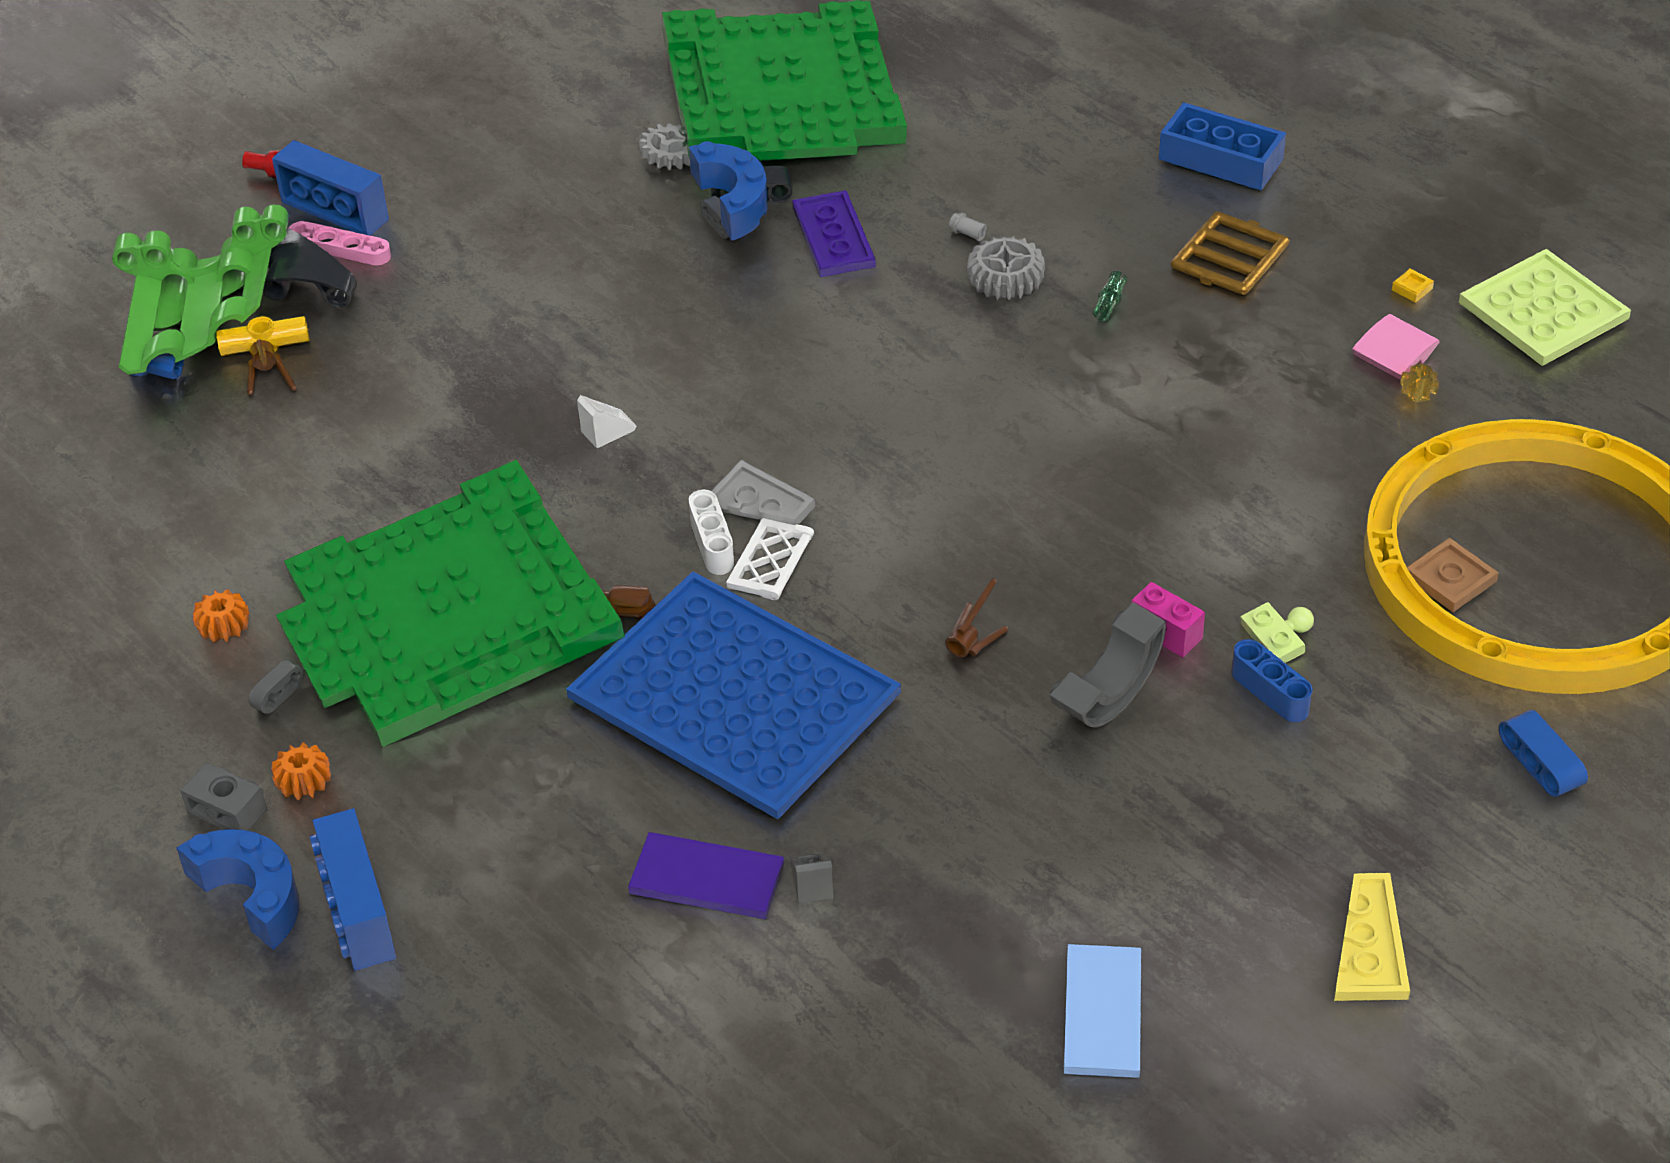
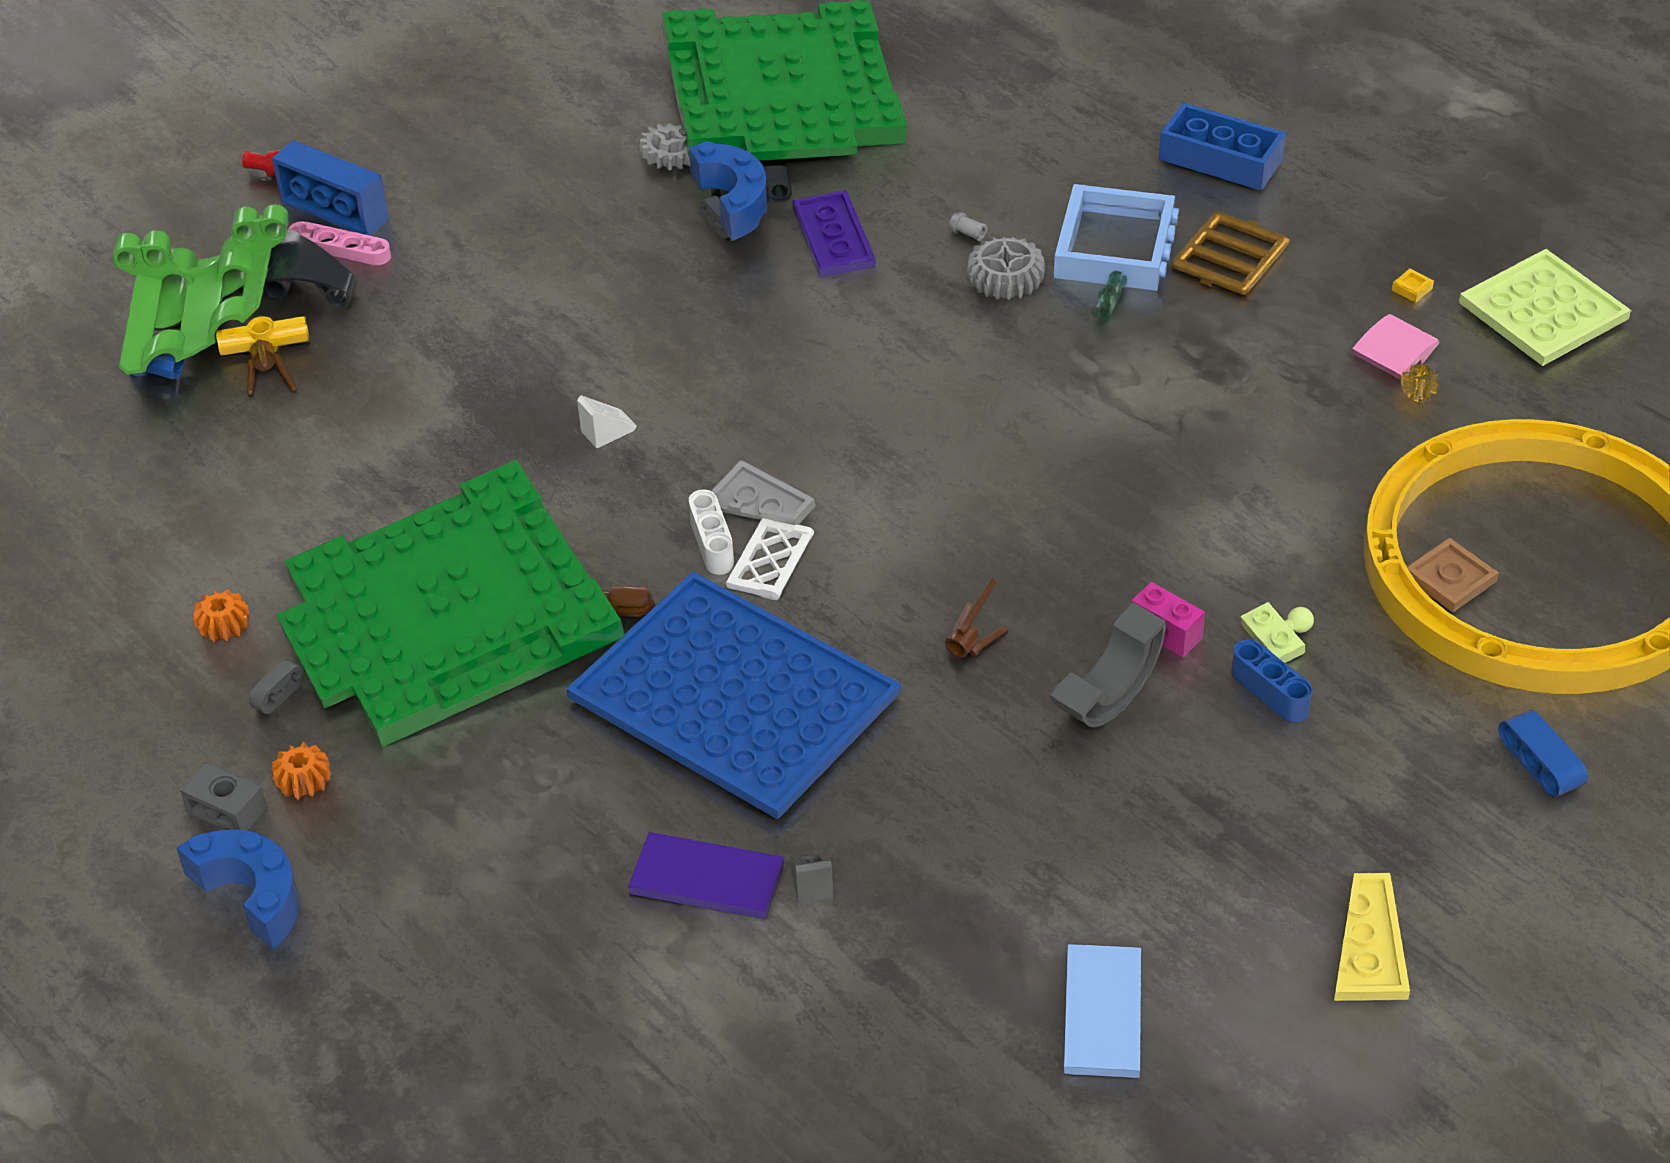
blue brick [309,808,397,971] -> none
none -> light blue window [1054,184,1179,290]

